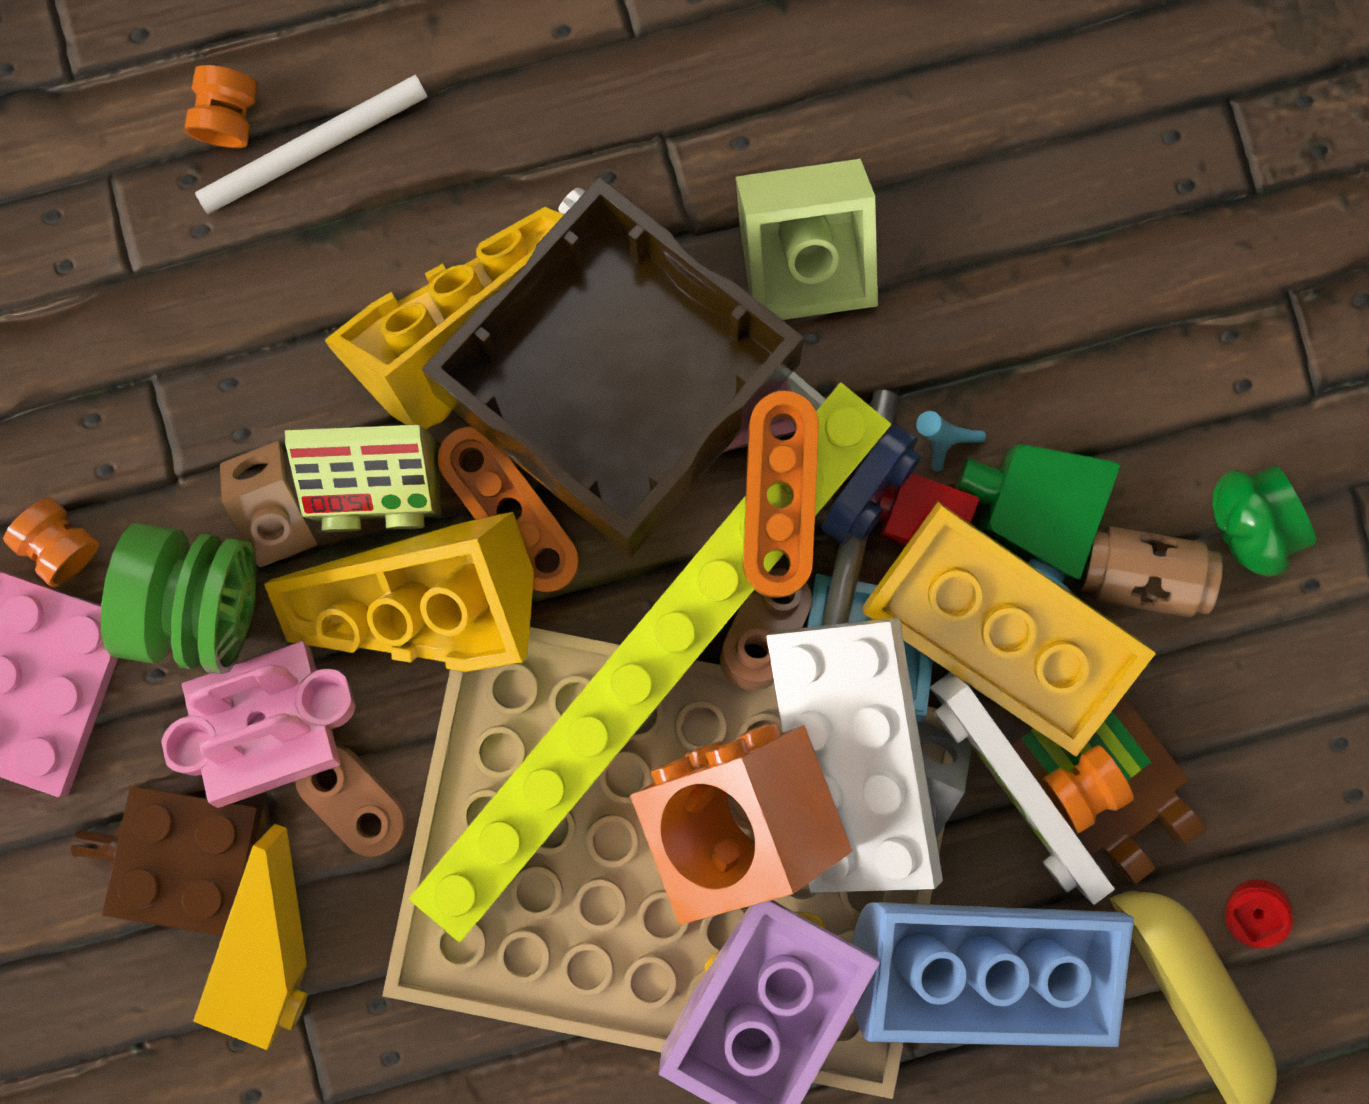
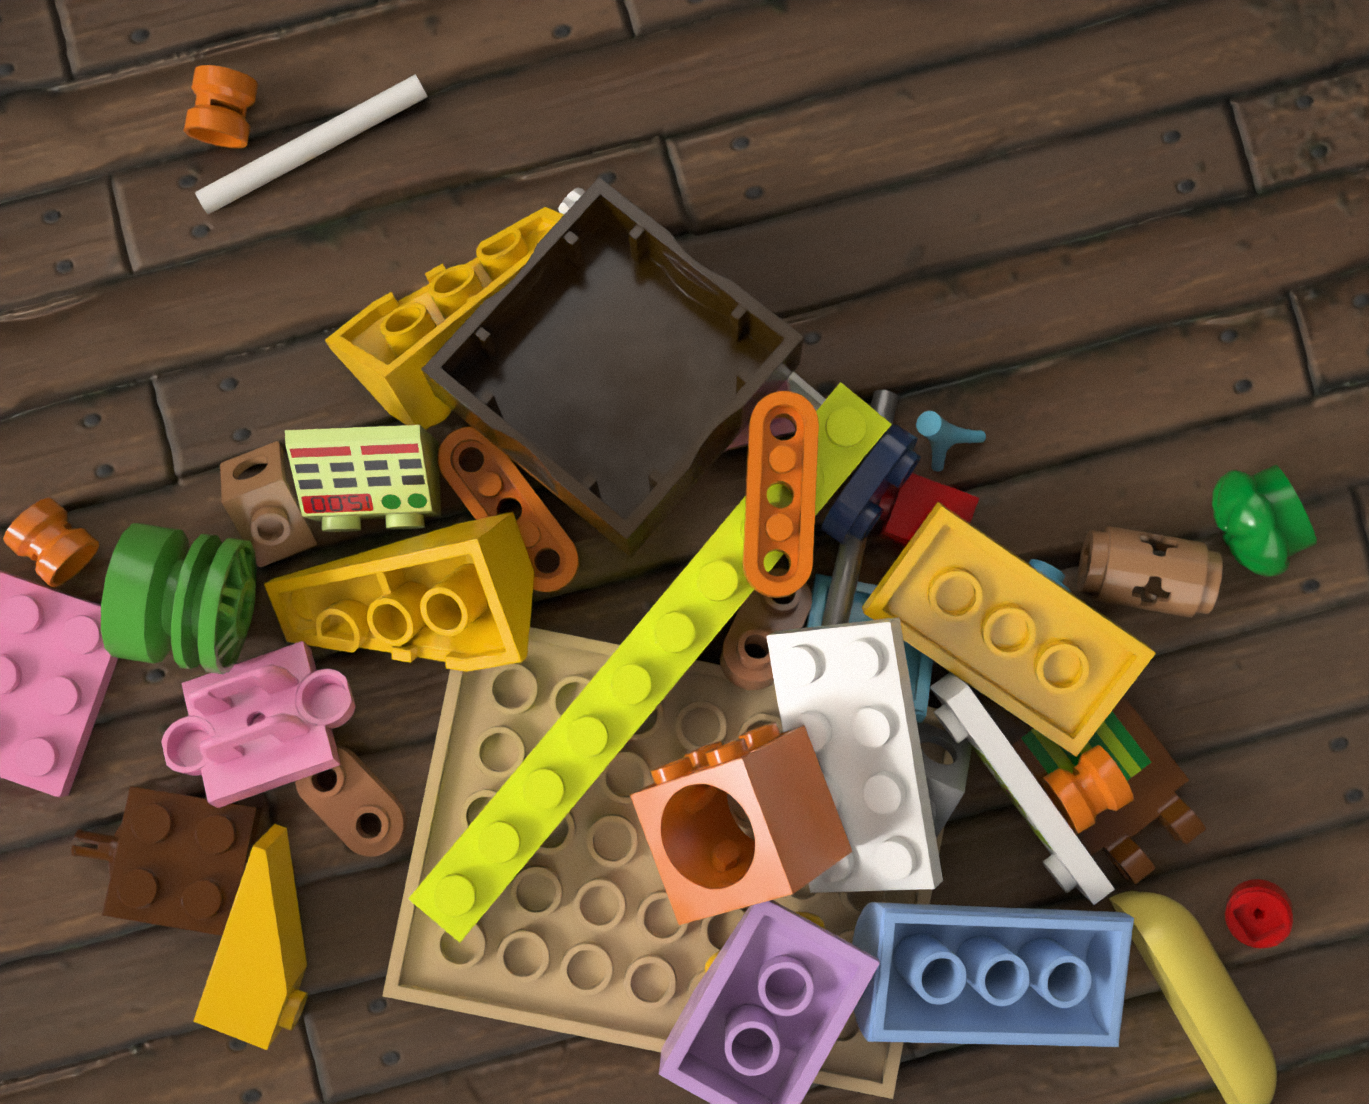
yellowish green slope [736,159,878,320] -> none
green torso [954,444,1121,582] -> none

